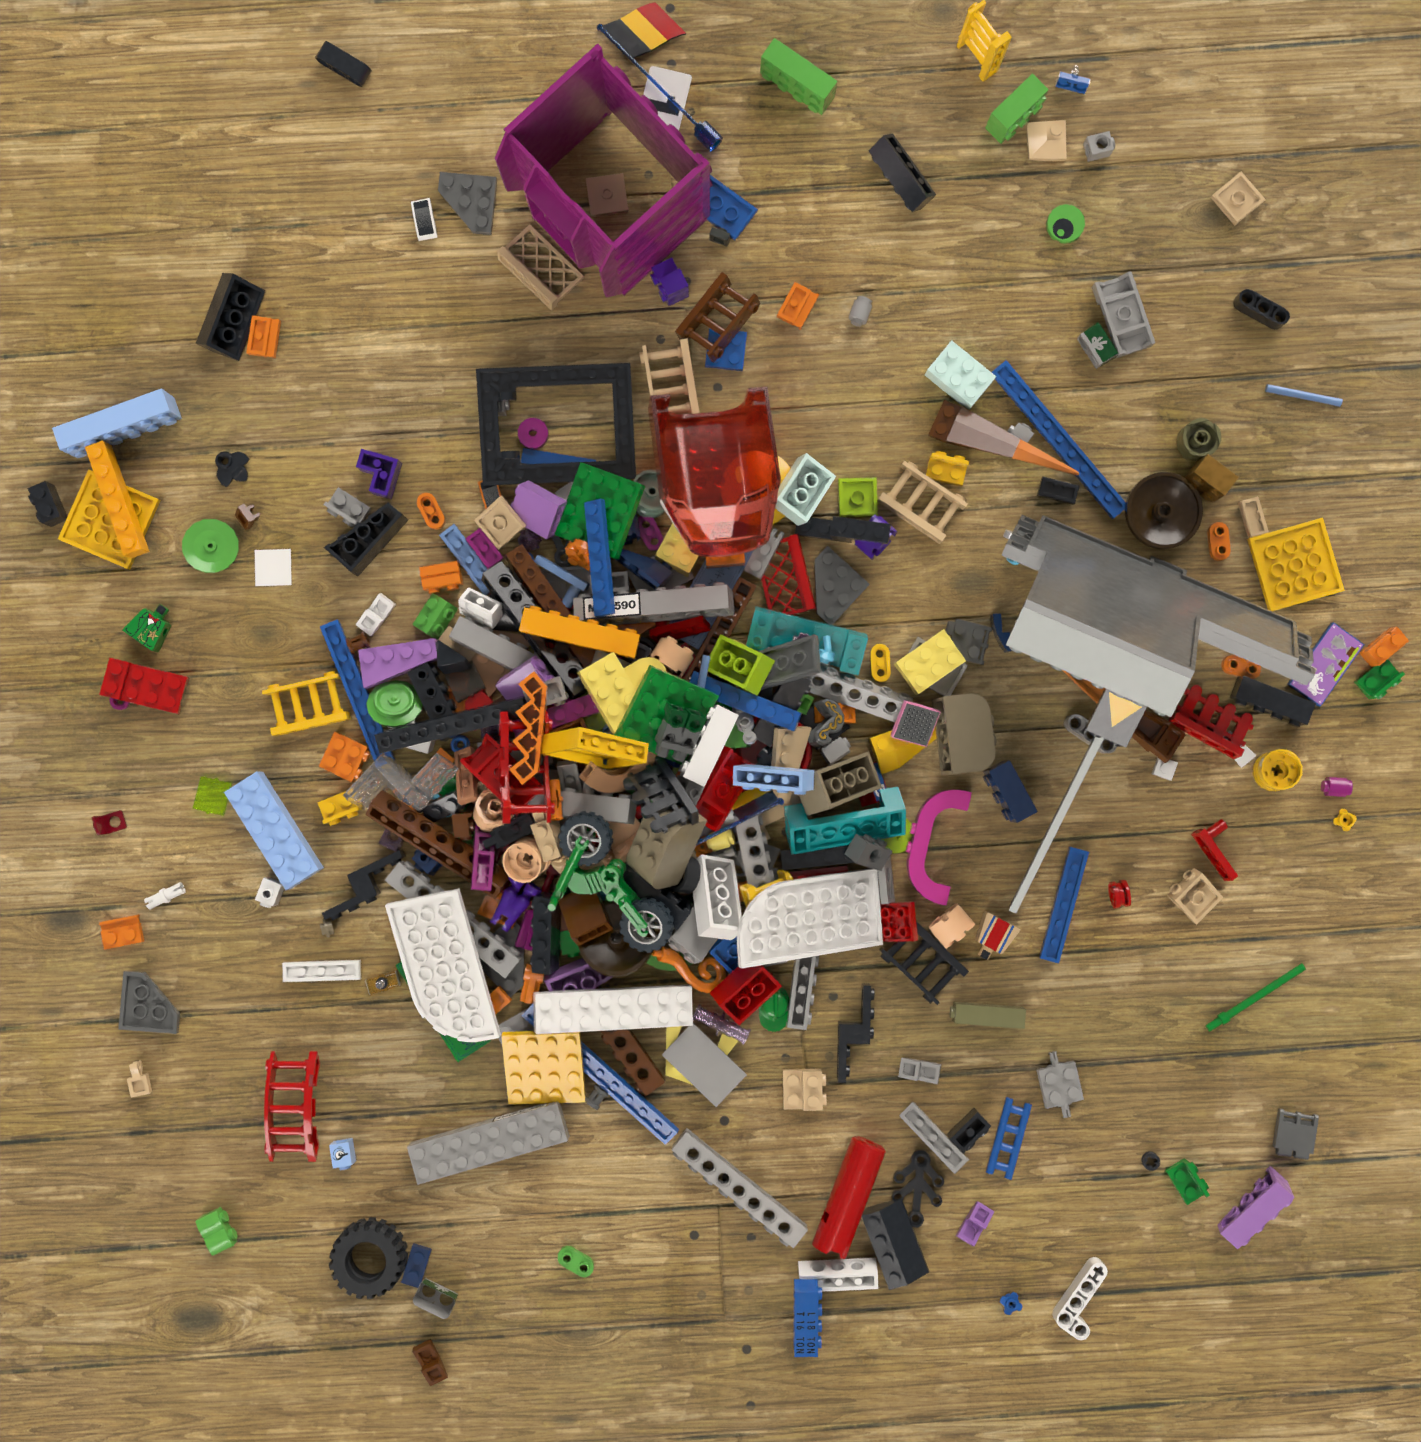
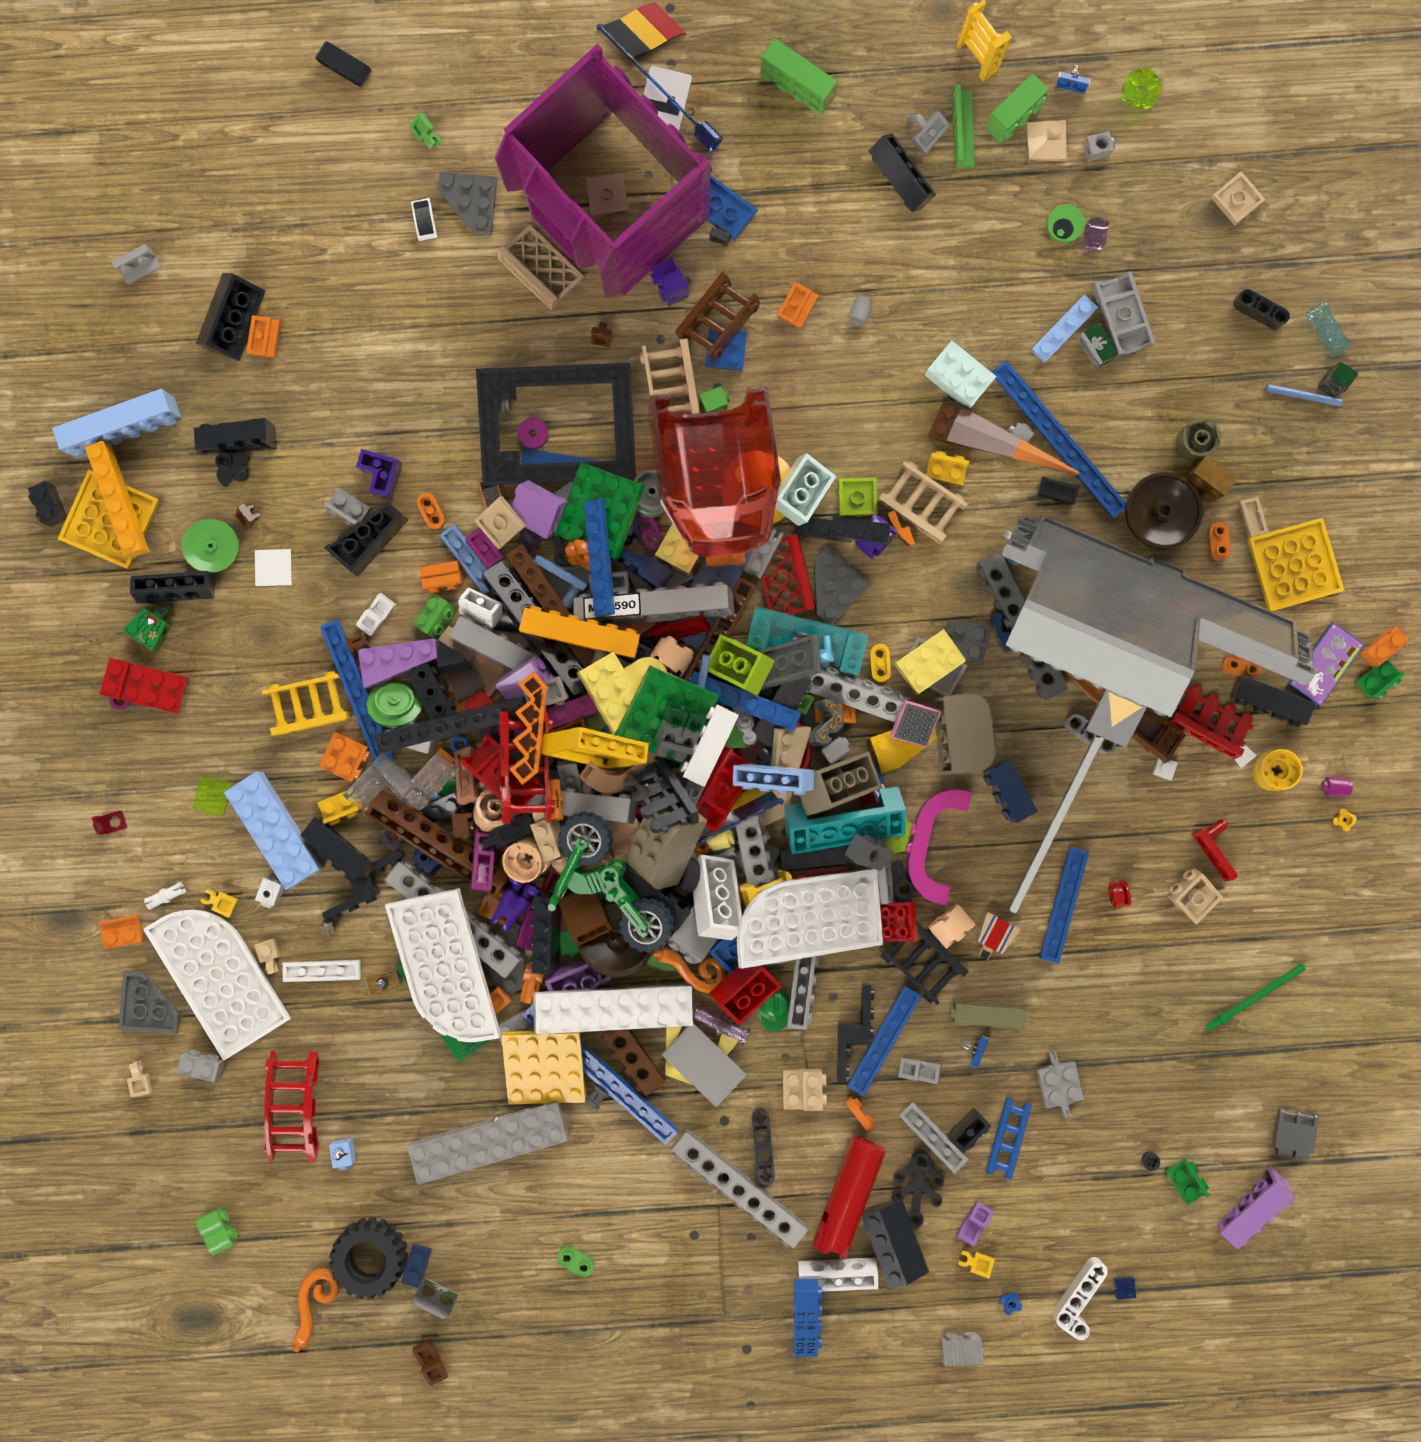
none -> light grey bracket [112,244,161,285]
none -> black brick [130,571,215,604]
none -> white plate [143,910,291,1061]
none -> light grey brick [177,1050,226,1082]
none -> black wedge [194,418,277,454]
none -> yellow plate [201,889,239,918]
none -> tan plate [254,938,280,974]
none -> orange plant [292,1268,340,1352]
none -> black brick [300,817,376,883]
none -> bright green plate [409,113,442,149]
none -> reddish brown tile [591,322,611,347]
none -> bright green brick [700,386,730,416]
none -> black beam [752,1107,775,1185]
none -> orange plate [845,1097,875,1133]
none -> blue plate [847,985,922,1096]
none -> orange slope [886,511,915,548]
none -> black axle [892,860,914,902]
none -> light grey plate [907,111,950,154]
none -> light grey brick [940,1332,983,1367]
none -> bright green fence [952,85,975,169]
none -> yellow plate [958,1250,995,1278]
none -> blue piece [960,1035,990,1068]
none -> dark grey brick [976,552,1069,700]
none -> light blue plate [1031,294,1098,363]
none -> brick [1083,217,1109,250]
none -> clear blue plate [1113,1276,1136,1300]
none -> clear neon green plate [1122,68,1162,109]
none -> clear light blue plate [1306,301,1351,358]
none -> piece [1318,362,1358,397]

